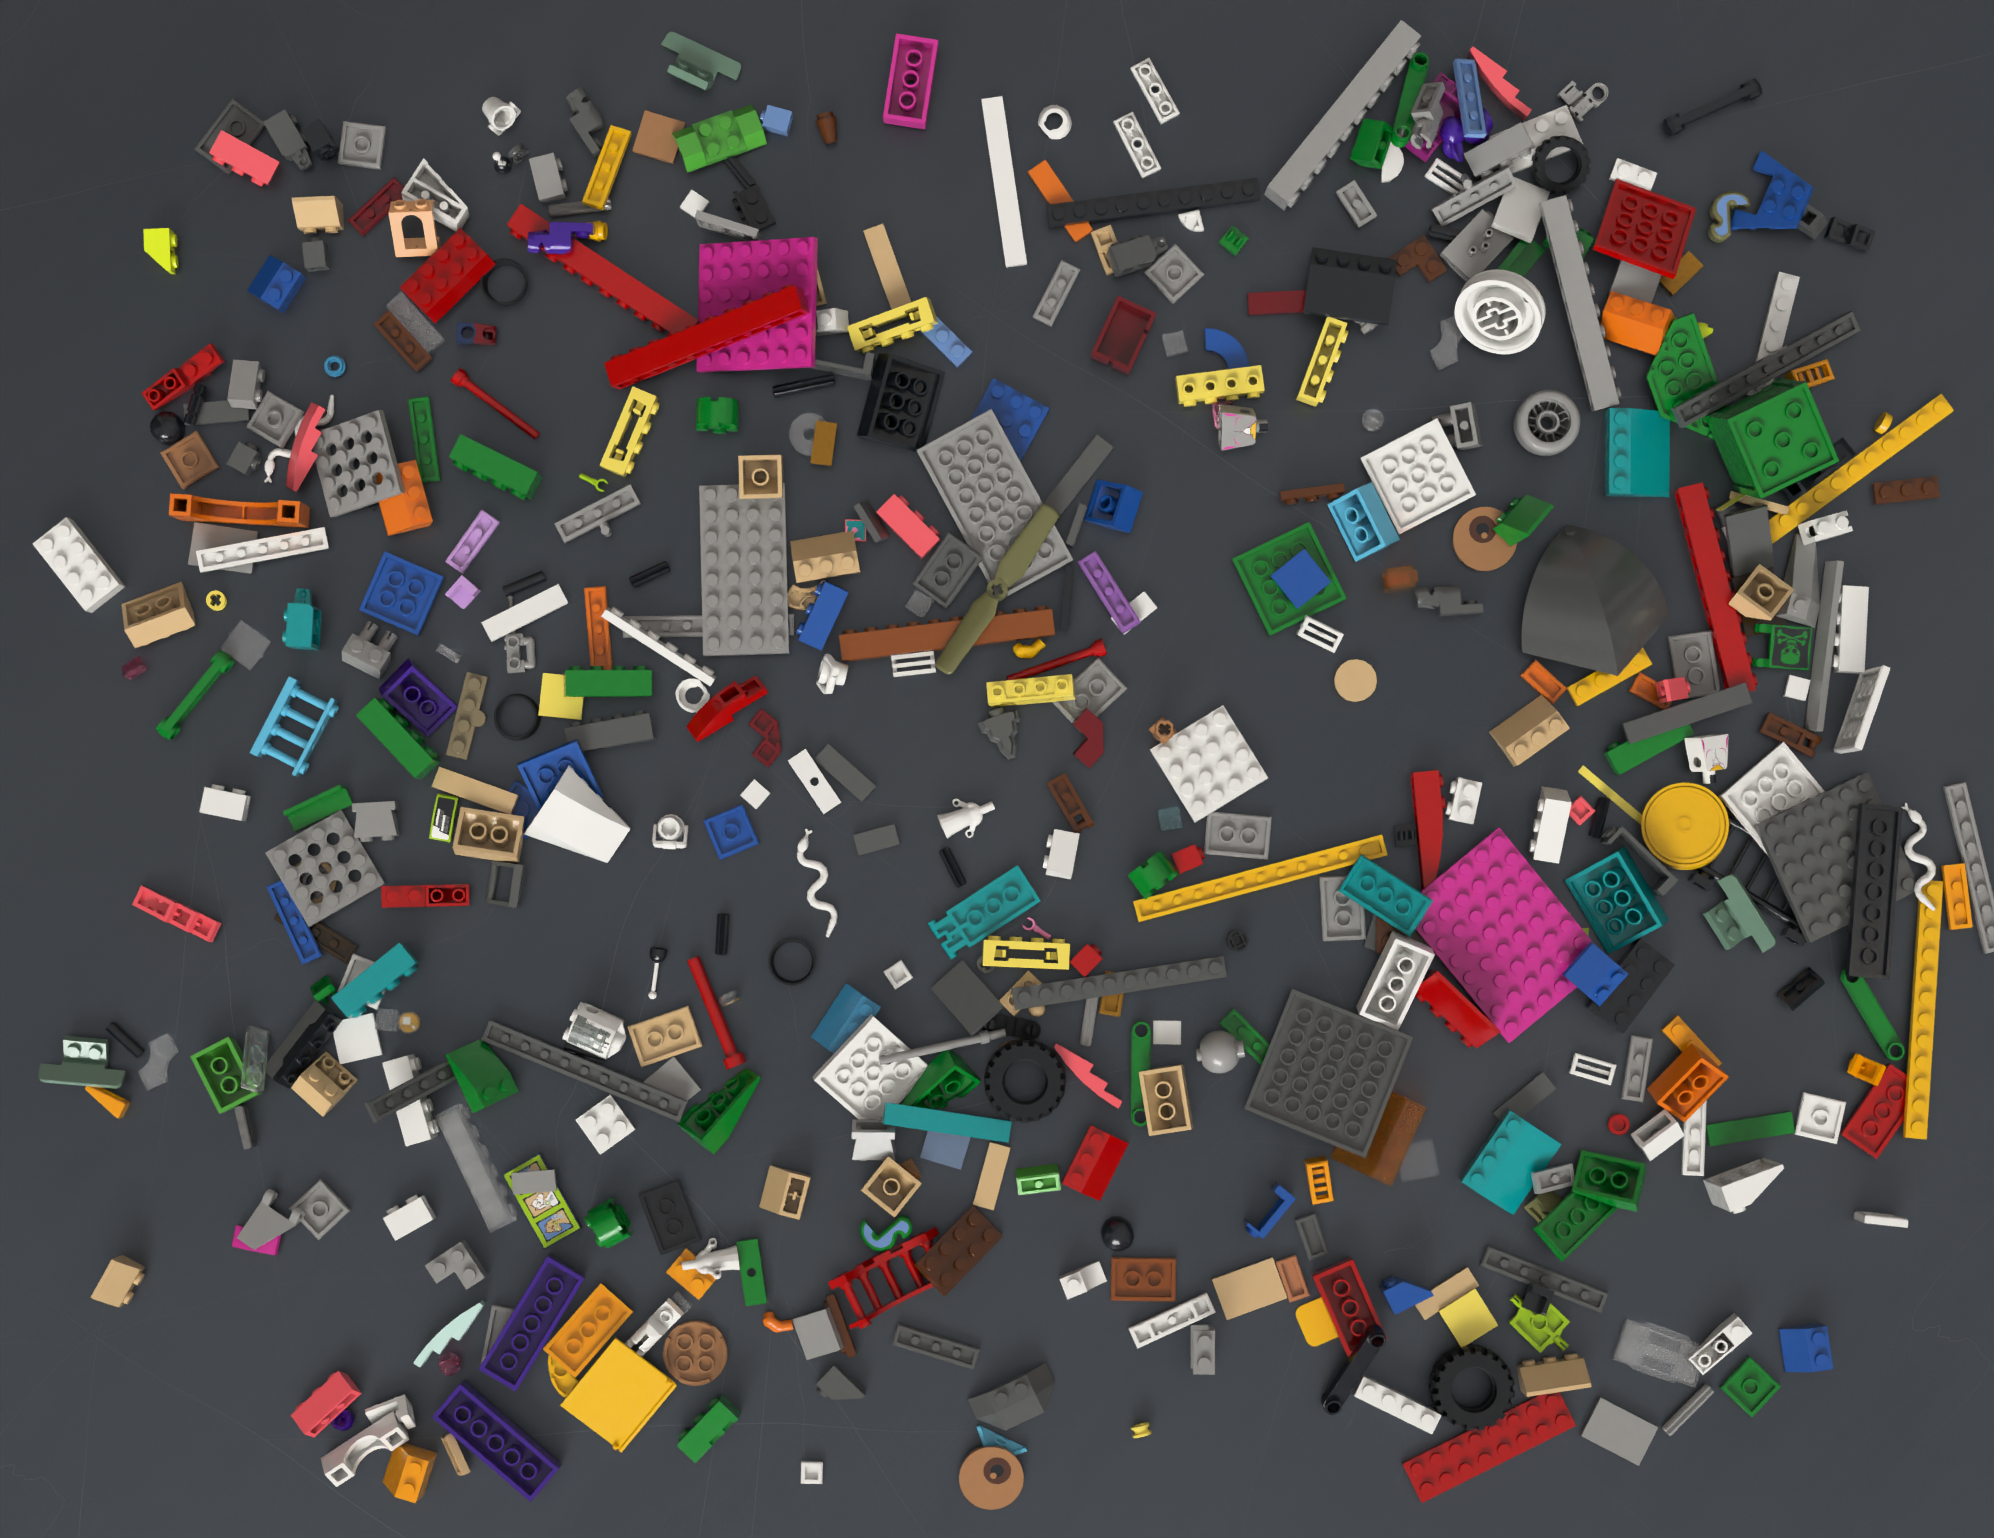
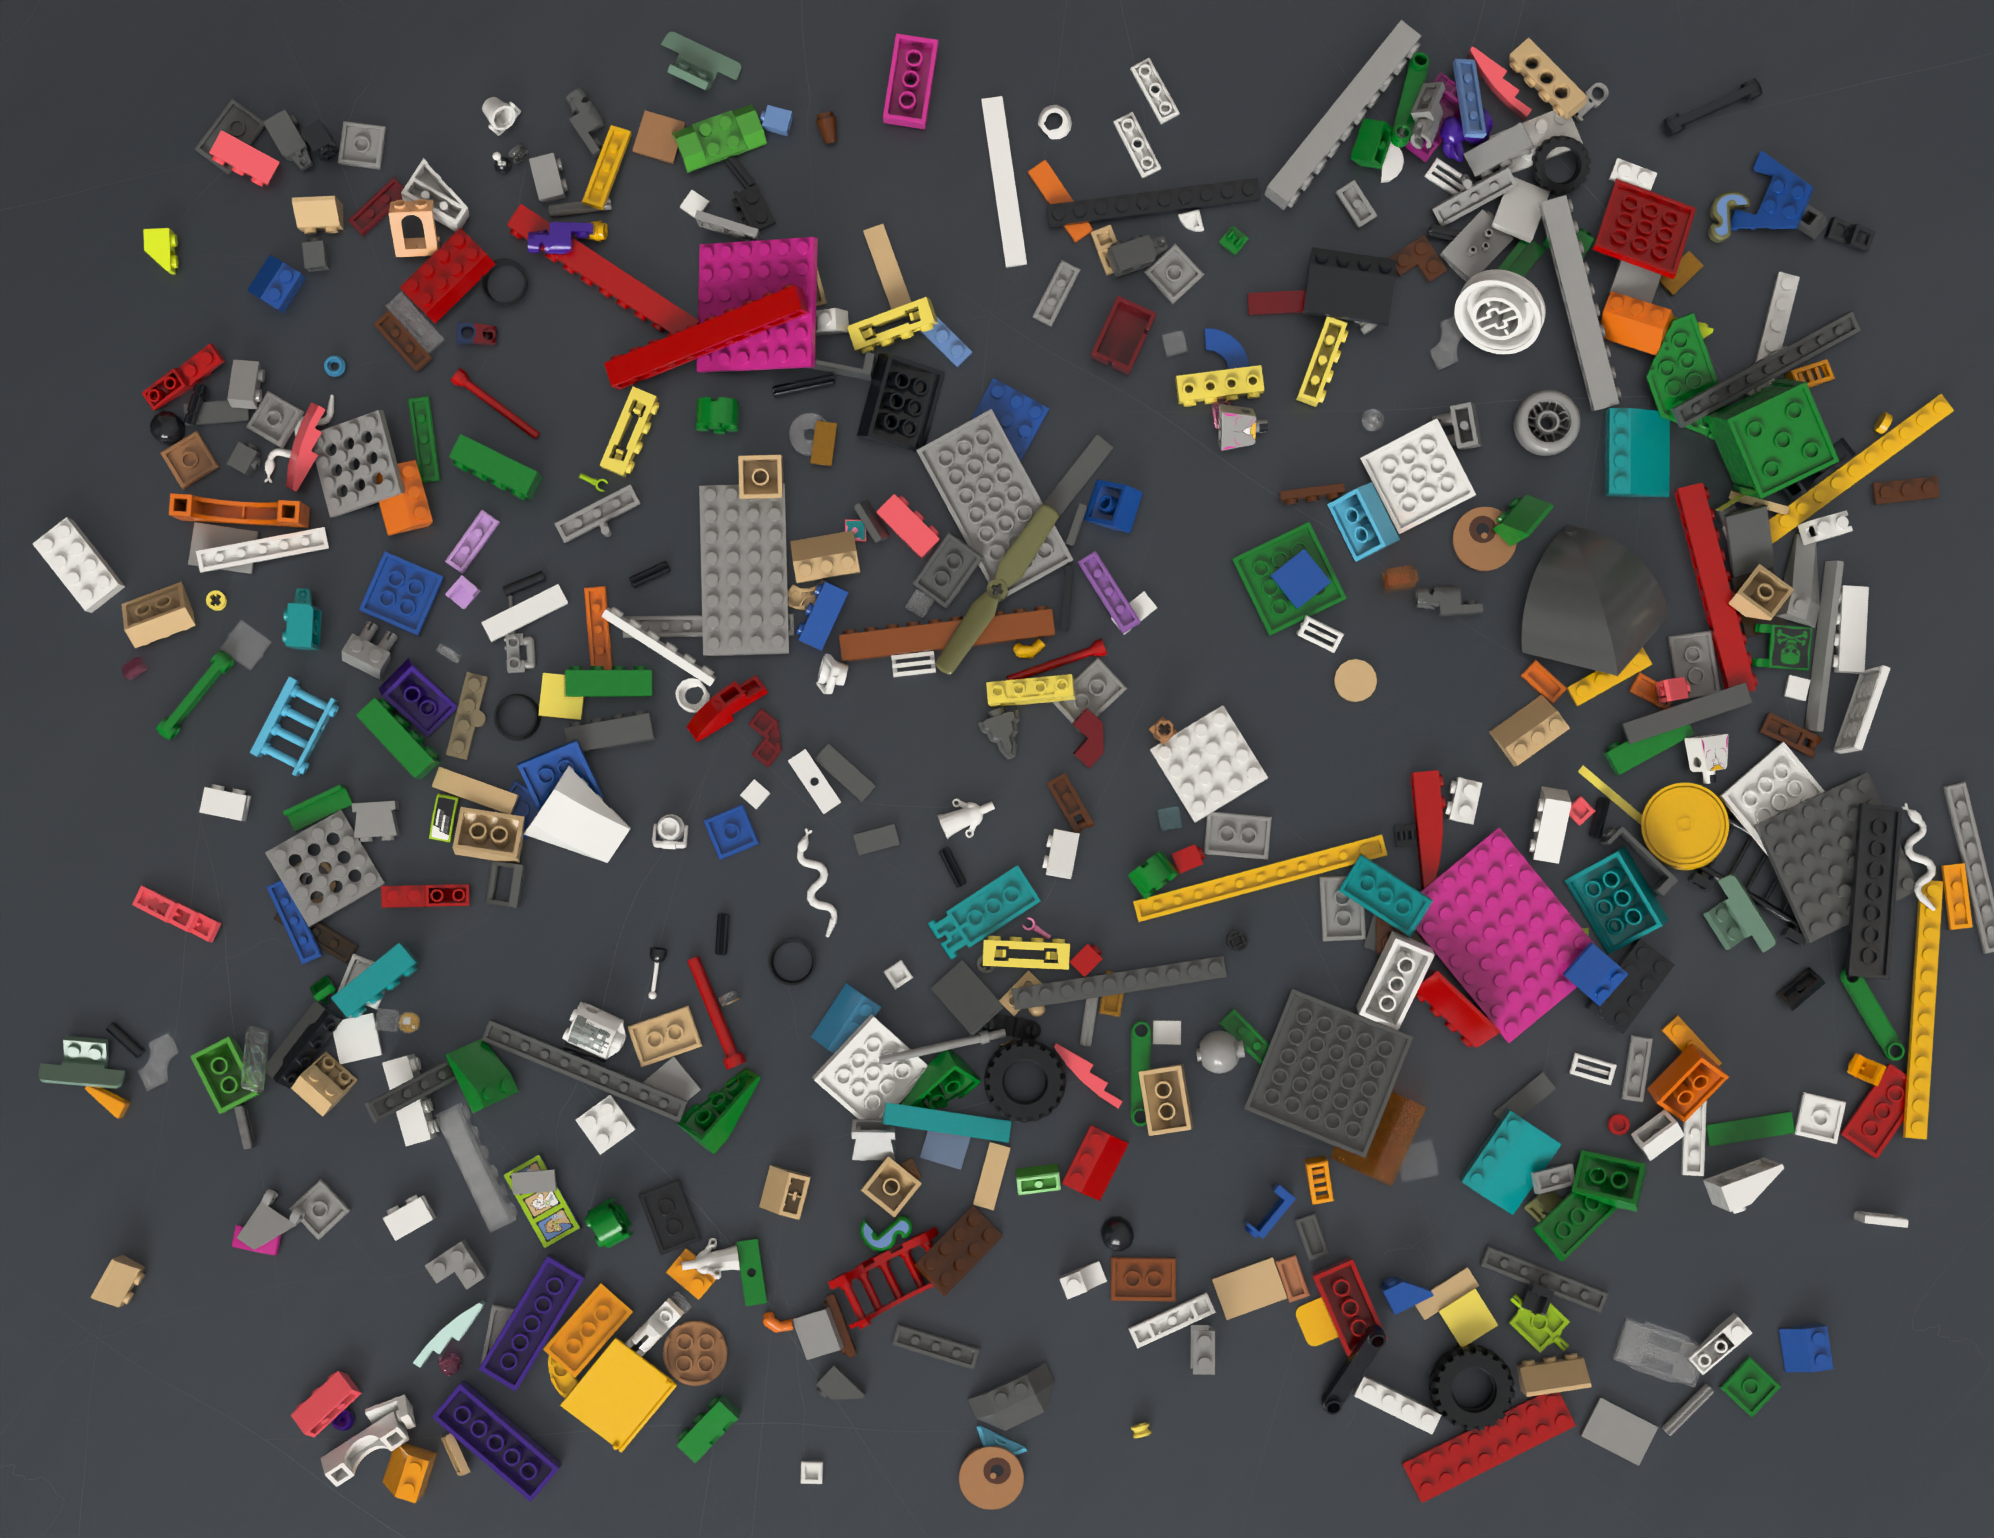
none -> tan brick [1509,38,1587,121]

